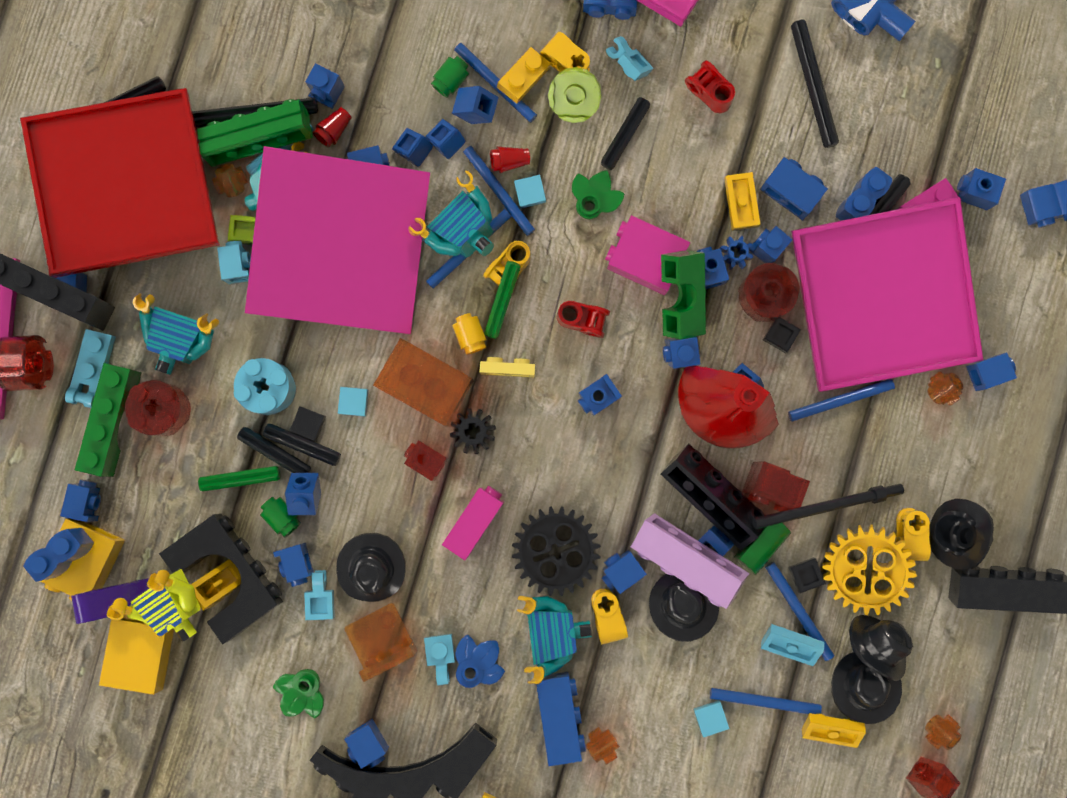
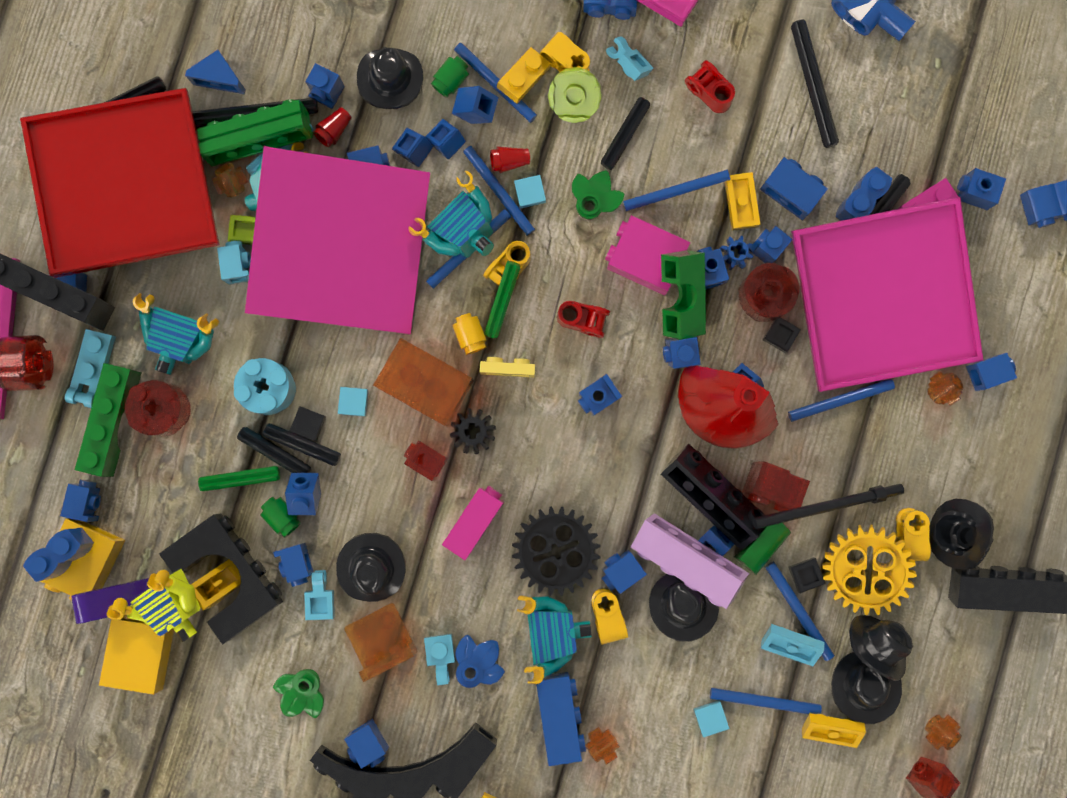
none -> blue slope [185,50,246,95]
none -> black hat [357,47,424,109]
none -> blue bar [623,169,730,211]

